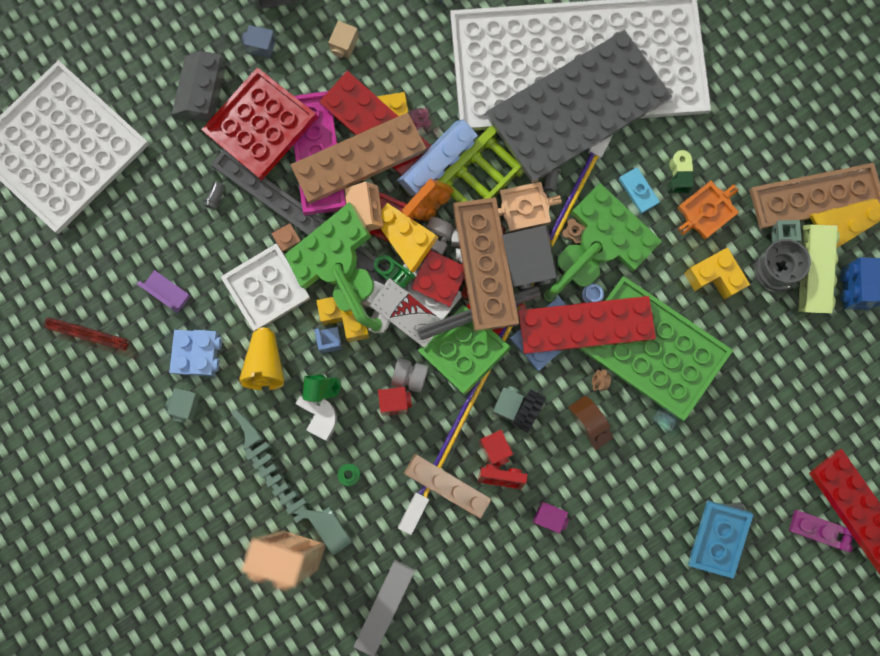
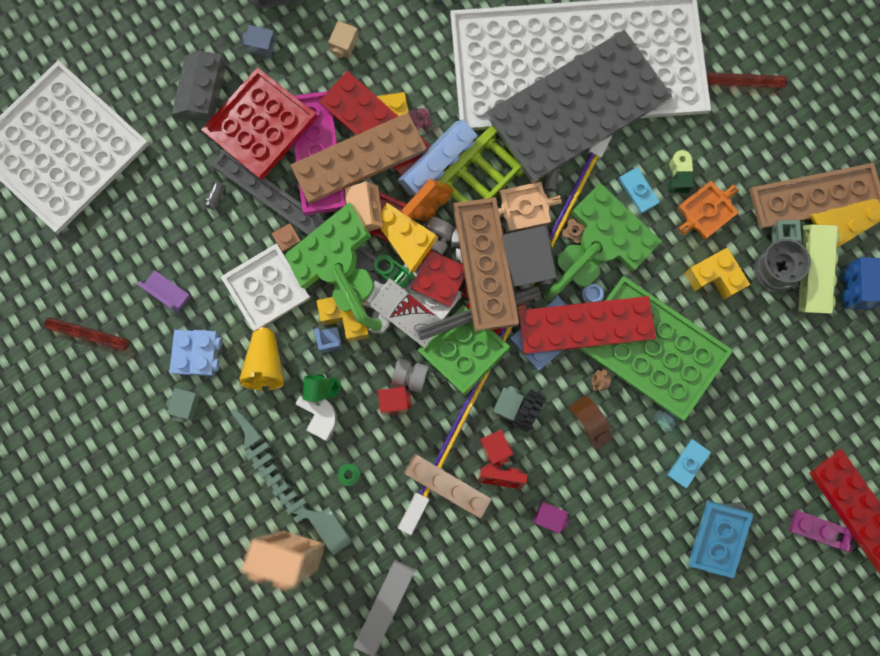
none -> medium azure plate [666,439,711,489]
none -> clear red axle [706,72,788,88]

